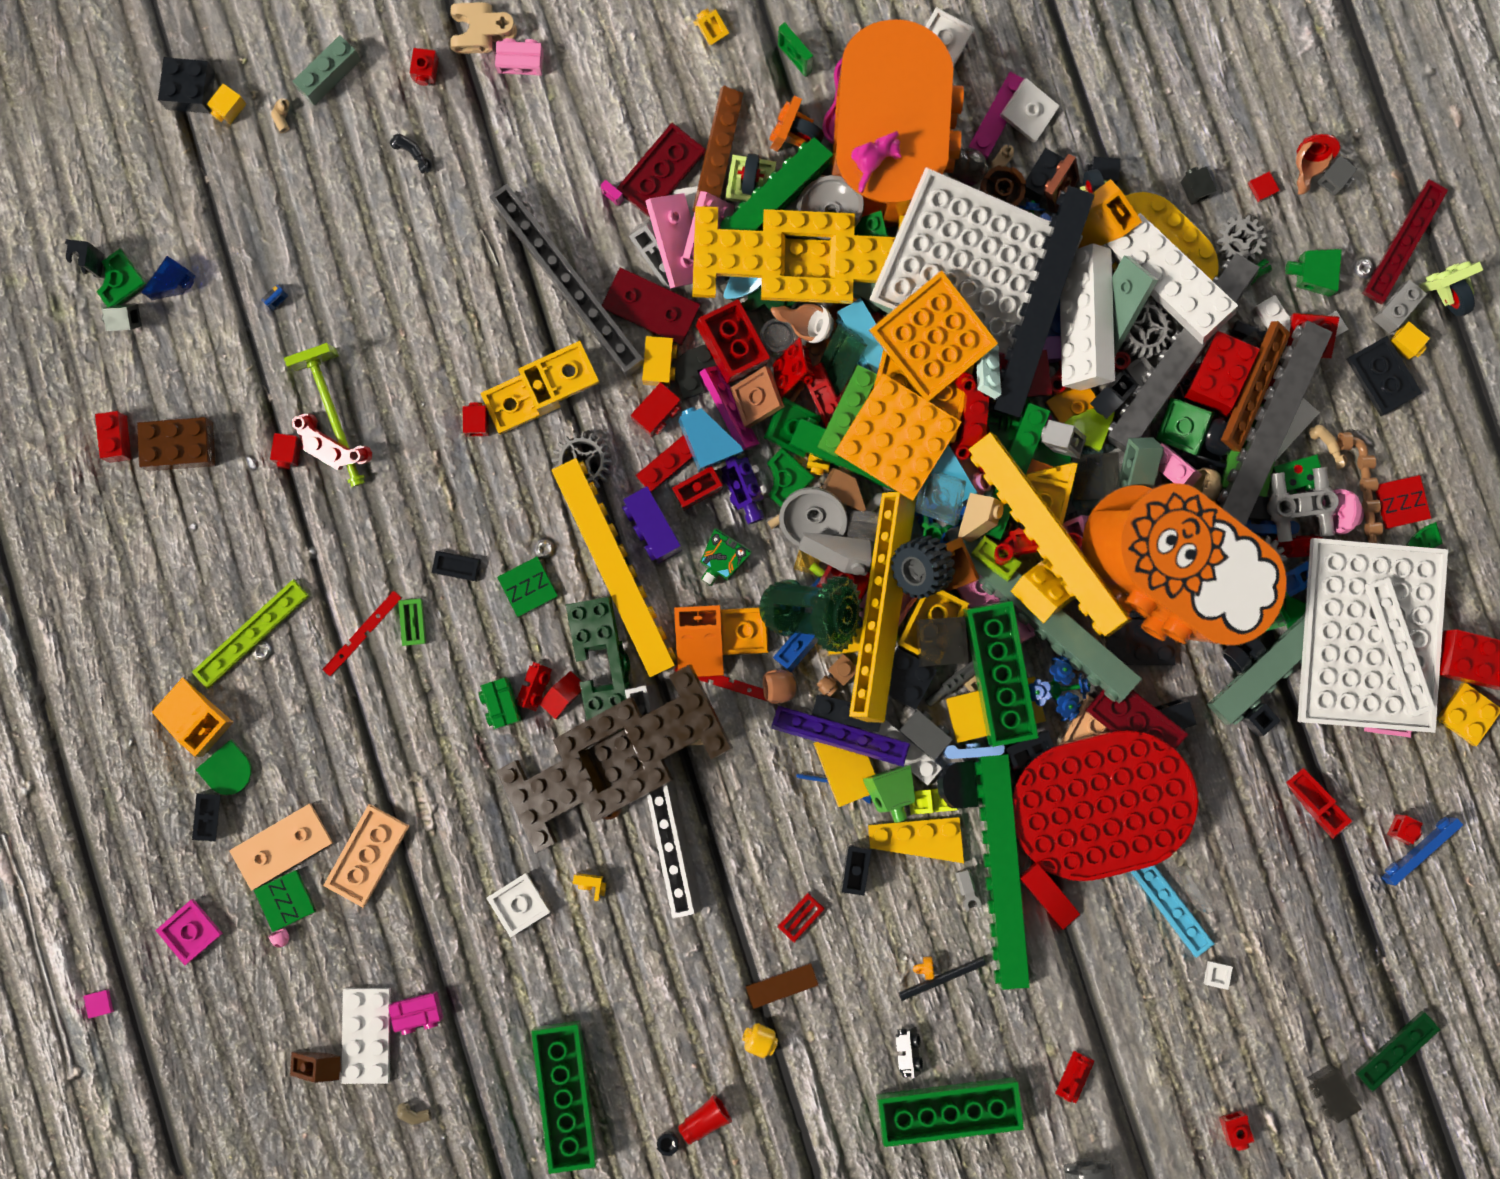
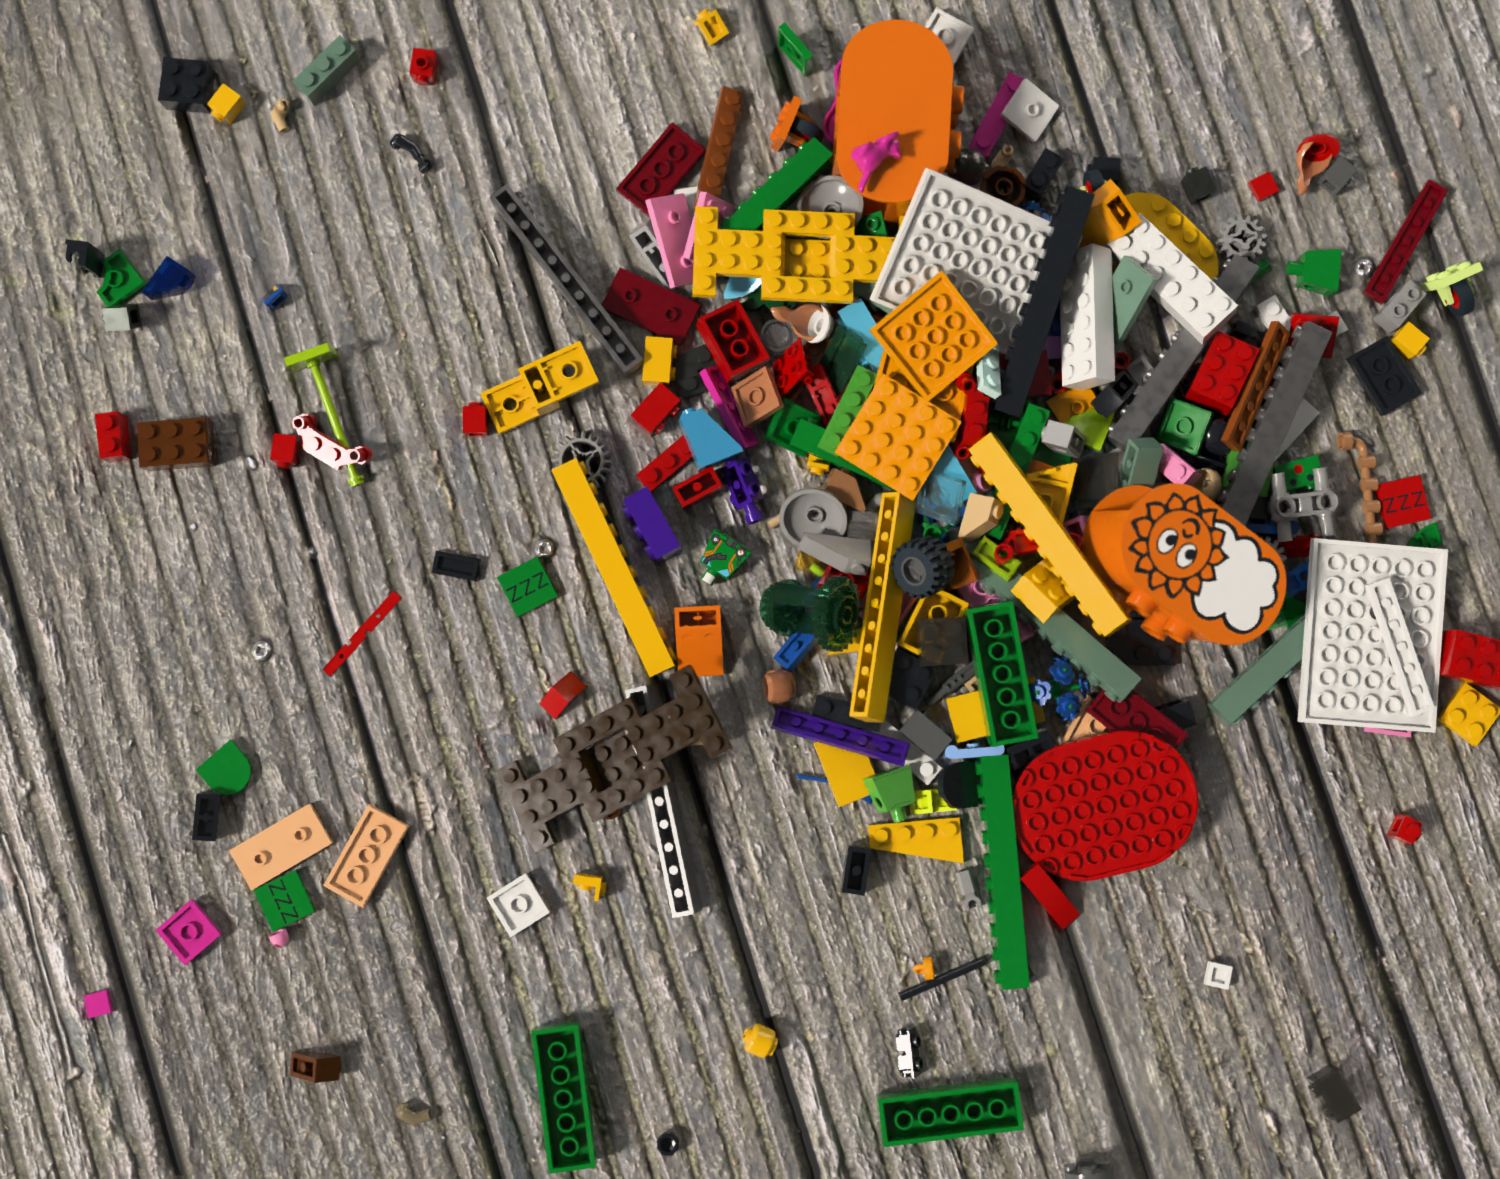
light orange slope [152,677,234,757] -> none
lime tile [192,579,310,689] -> none
white plate [341,988,391,1084] -> none
dark pink brick [388,991,443,1035] -> none
bright green tile [398,599,426,646] -> none
tan piece [451,2,517,54] -> none
green brick [478,677,522,730] -> none
bright pink brick [495,38,543,75] -> none
red hinge [516,662,552,711] -> none
dark green plate [565,596,630,737] -> none
dark pink tile [600,179,624,206] -> none
red piece [675,664,768,702] -> none
red plant [678,1094,732,1145] -> none
light orange plate [721,607,768,655] -> none
yellowish green plate [725,153,776,203] -> none
reddish brown tile [746,962,819,1009] -> none
green tile [767,448,815,508] -> none
red tile [777,892,825,942] -> none
medium nougat plate [816,654,856,697] -> none
copper plate [1044,154,1080,213] -> none
red hinge [1055,1051,1095,1103] -> none
light grey gear [1121,299,1173,359] -> none
medium azure tile [1130,865,1214,958] -> none
red brick [1219,1110,1255,1151] -> none
black wheel [1222,638,1266,674] -> none
black brick [1242,703,1281,736] -> none
red slope [1286,768,1352,839] -> none
tan arm [1308,425,1348,470] -> none
bright pink tile [1322,489,1364,535] -> none
dark green plate [1354,1011,1441,1092] -> none
blue plate [1381,817,1463,886] -> none

